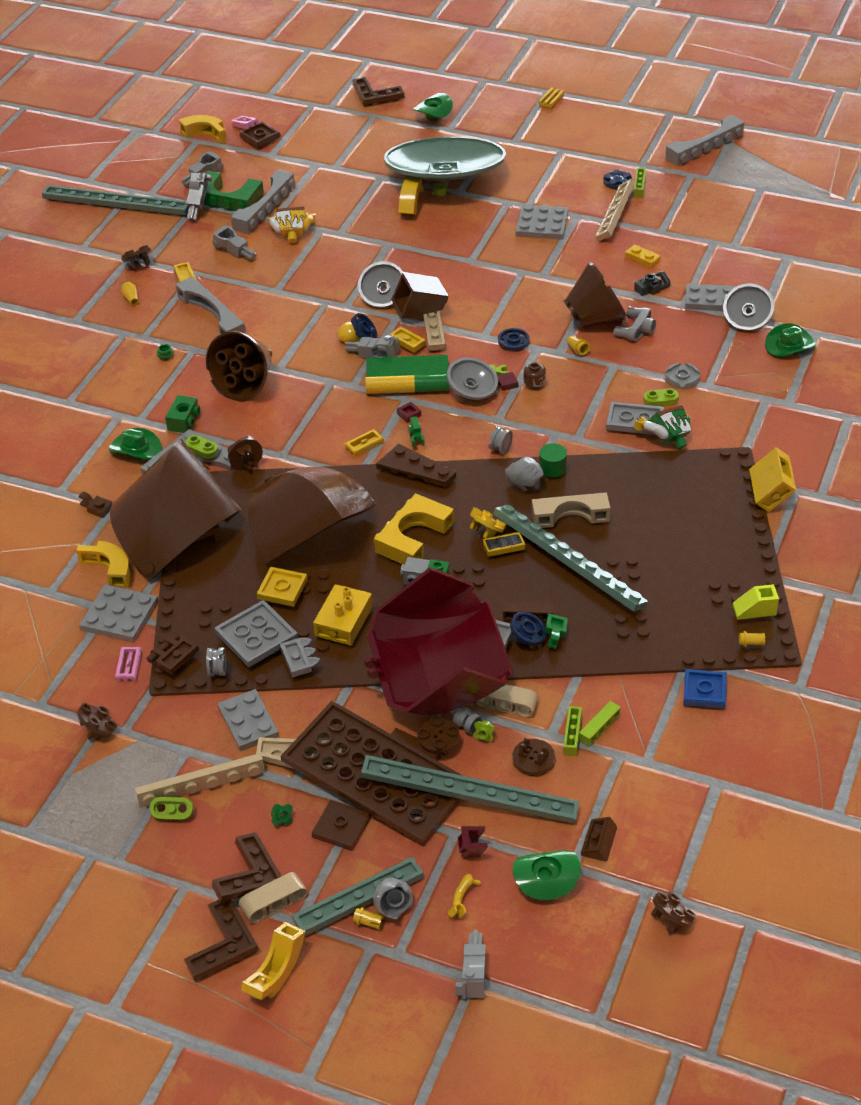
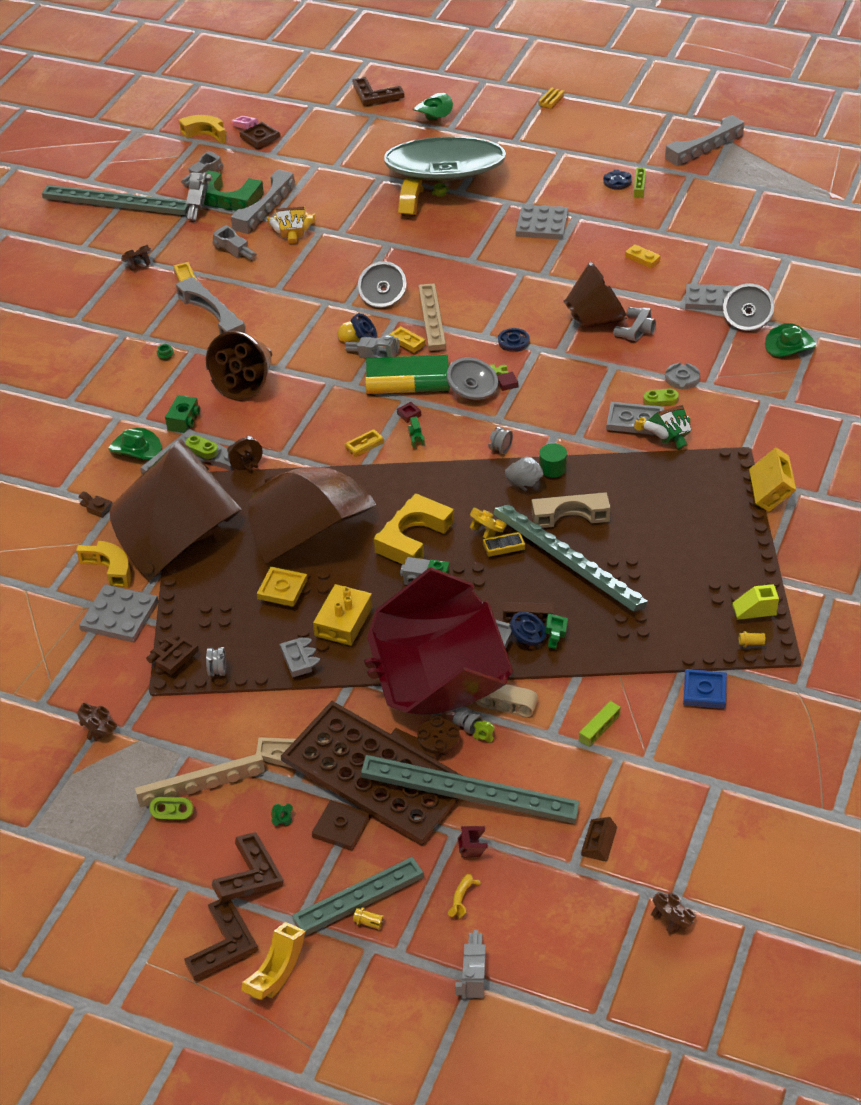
bright pink tile [115,647,142,682] -> none
yellow cone [121,282,139,306] -> none
light grey plate [214,600,298,668] -> none
light grey plate [217,689,279,751] -> none
tan beam [238,872,307,924] -> none
light grey hair [373,877,413,919] -> none
reddish brown wing [376,443,457,487] -> none
reddish brown slope [391,272,448,319] -> none
reddish brown plate [512,737,555,777] -> none
green hat [512,850,581,900] -> none
reddish brown head [523,362,546,389] -> none
lime piece [563,706,582,756] -> none
yellow cone [566,335,590,355] -> none
tan plate [596,179,634,241] -> none
pearl dark grey piece [634,271,671,296] -> none

